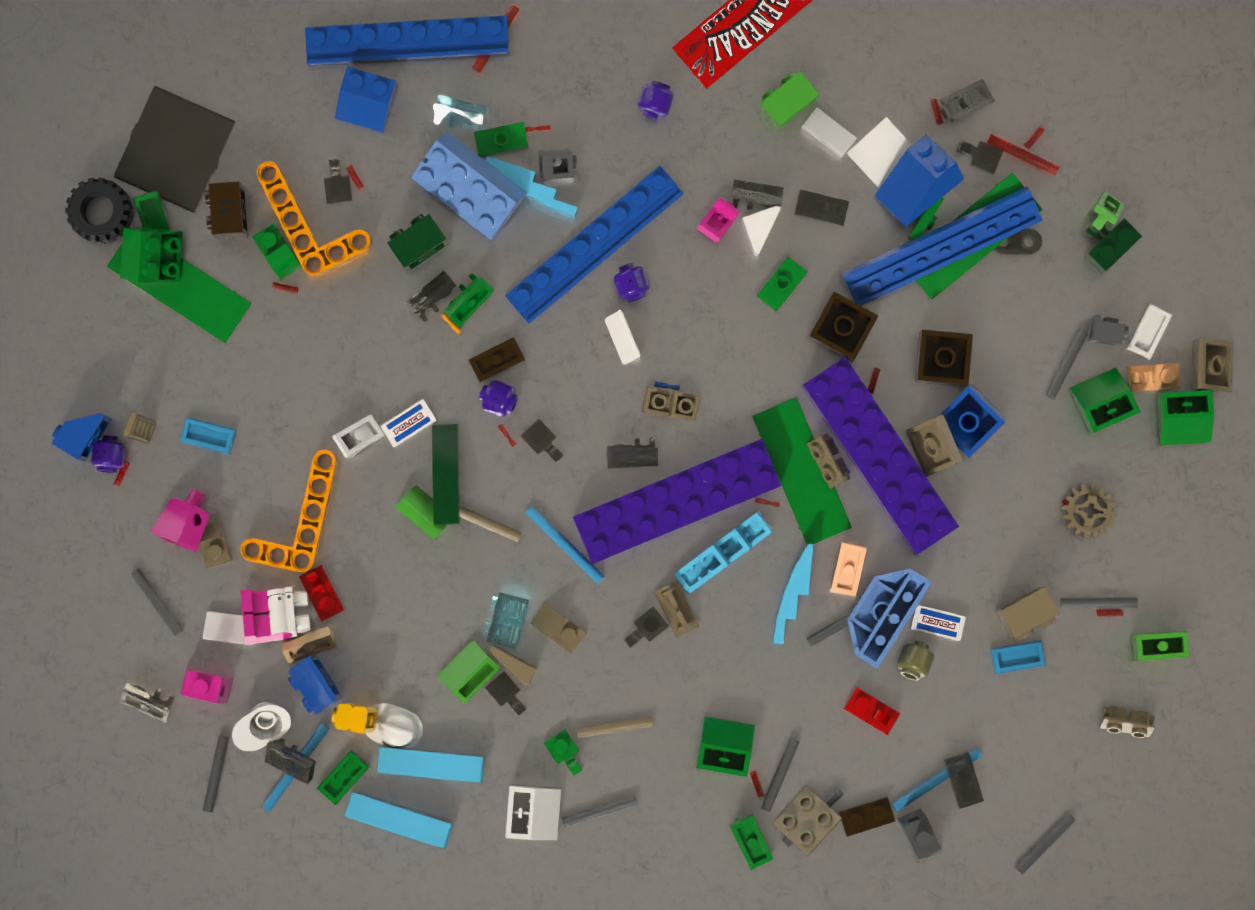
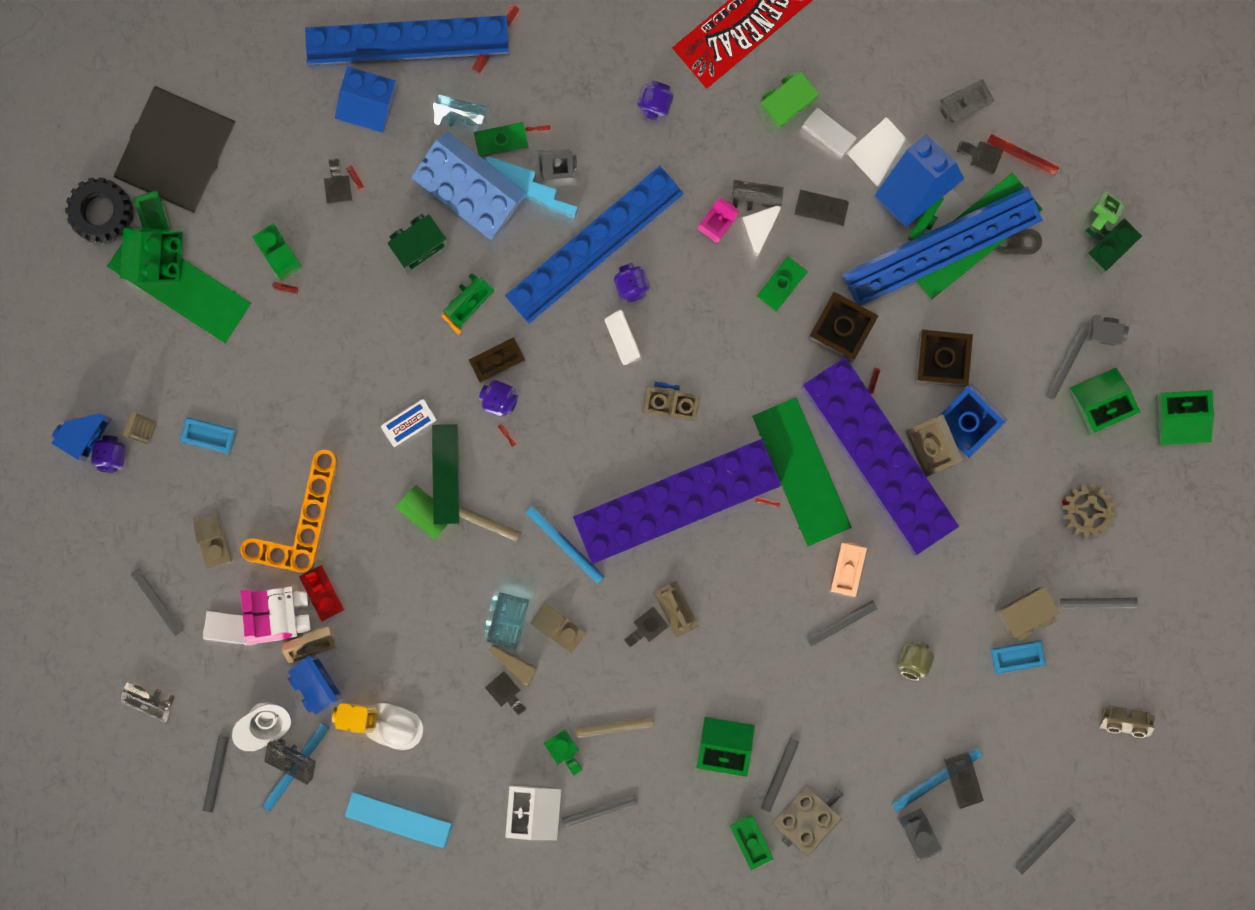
clear red leg [113,461,130,486] -> none
dark pink torso [150,489,209,552] -> none
dark pink torso [180,668,233,704] -> none
dark brown brick [205,181,248,240] -> none
light orange beam [257,161,372,277] -> none
green plate [317,750,370,805] -> none
white slope [332,414,385,458] -> none
medium azure slope [377,747,485,783] -> none
clear smoke plate [405,271,457,322] -> none
bright green brick [437,640,500,704] -> none
clear smoke plate [521,419,564,463] -> none
clear smoke plate [607,437,658,468] -> none
medium azure slope [674,511,774,594] -> none
clear red leg [750,771,765,797] -> none
medium azure slope [772,544,813,644] -> none
dark tan hinge [807,434,850,489] -> none
dark brown plate [839,797,896,837] -> none
red plate [844,687,901,735] -> none
medium blue wedge [847,568,932,669] -> none
tile [910,605,966,641] -> none
clear red leg [930,99,944,125] -> none
clear red leg [1024,125,1045,149] -> none
clear red leg [1097,609,1123,617] -> none
white tile [1126,303,1173,360] -> none
light nougat plate [1127,363,1181,392] -> none
bright green brick [1132,631,1190,661] -> none
dark tan slope [1192,338,1233,393] -> none

